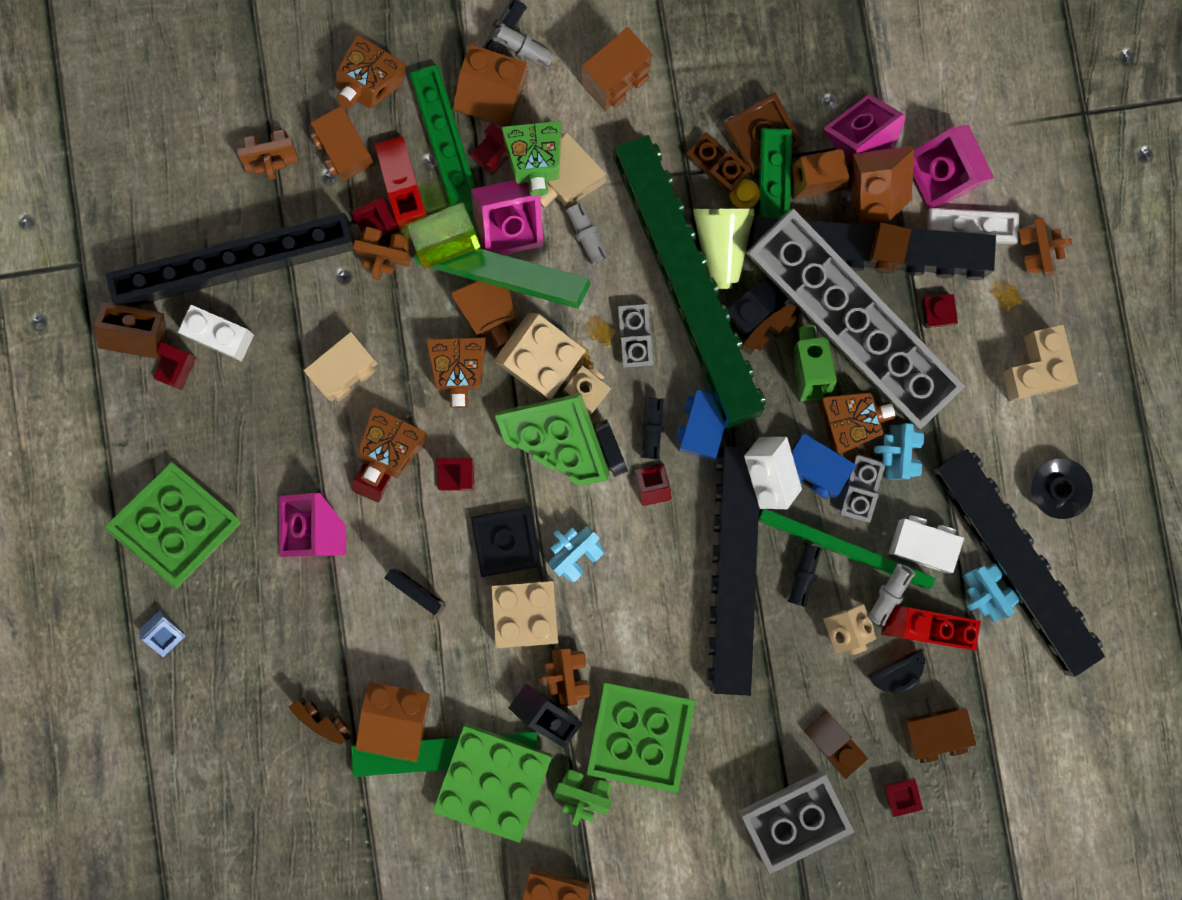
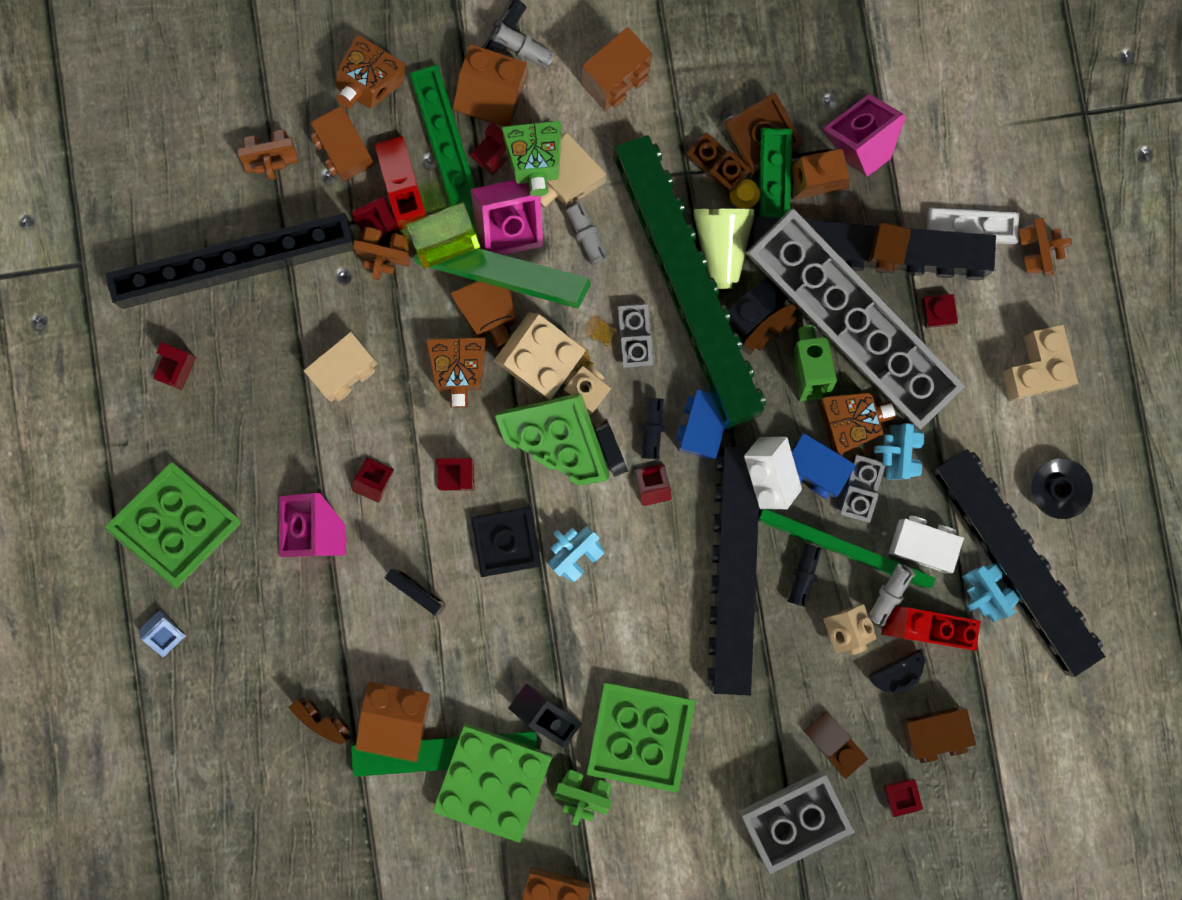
reddish brown brick [93,302,167,359] -> none
white brick [178,305,254,362] -> none
dark orange torso [358,407,426,486] -> none
tan brick [491,581,559,648] -> none
dark orange hips [538,648,590,706] -> none
dark orange slope [851,146,914,225] -> none
dark pink slope [913,125,994,208] -> none
clear yellow piece [996,285,1023,312] -> none

